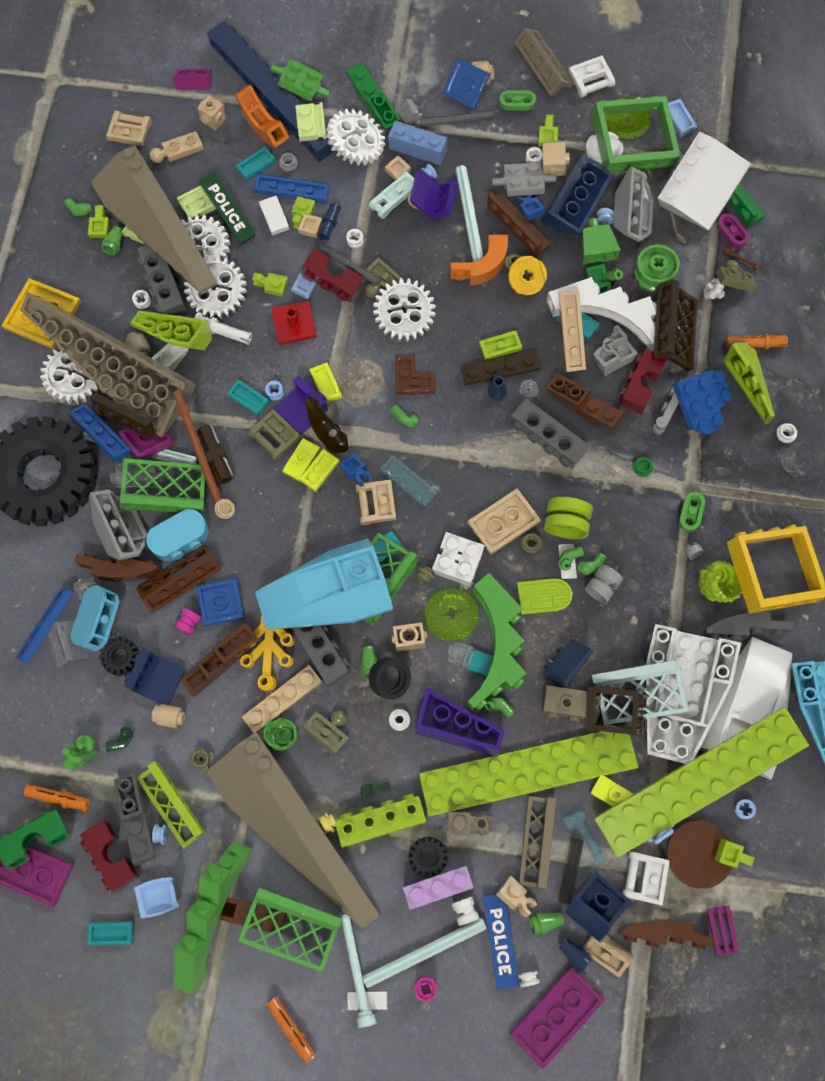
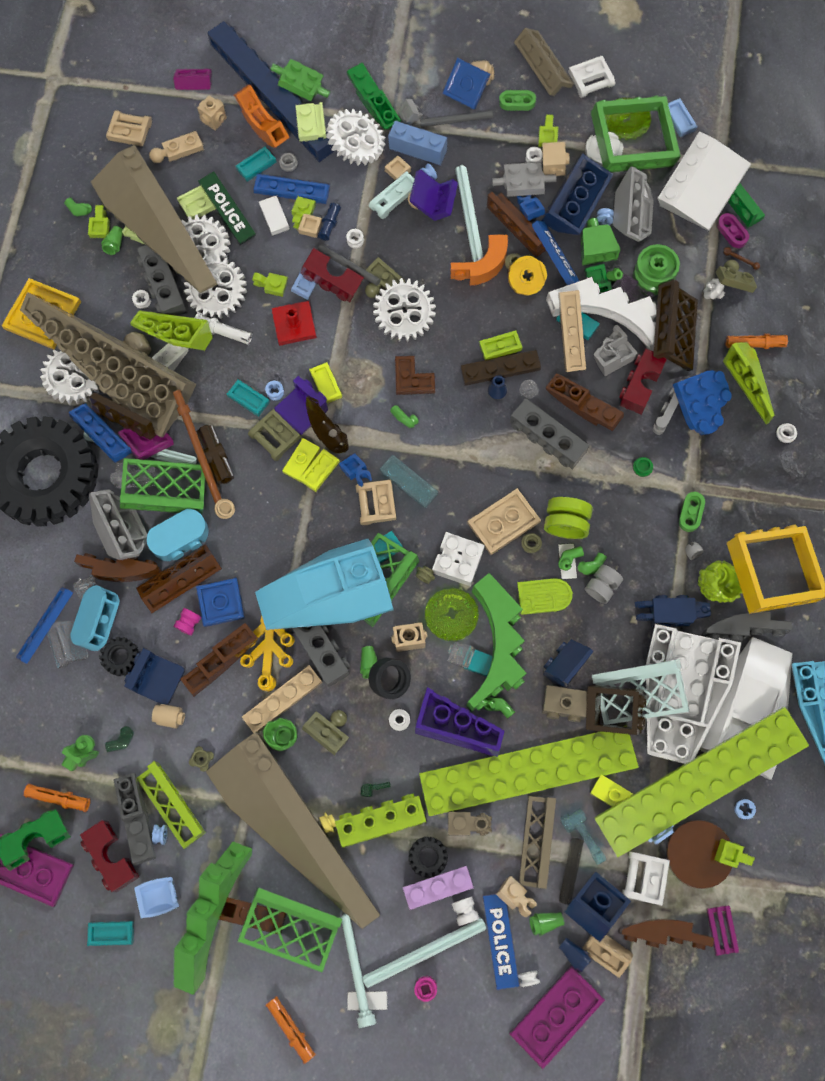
none -> blue tile [532,221,580,286]
none -> dark blue hinge [635,595,711,627]

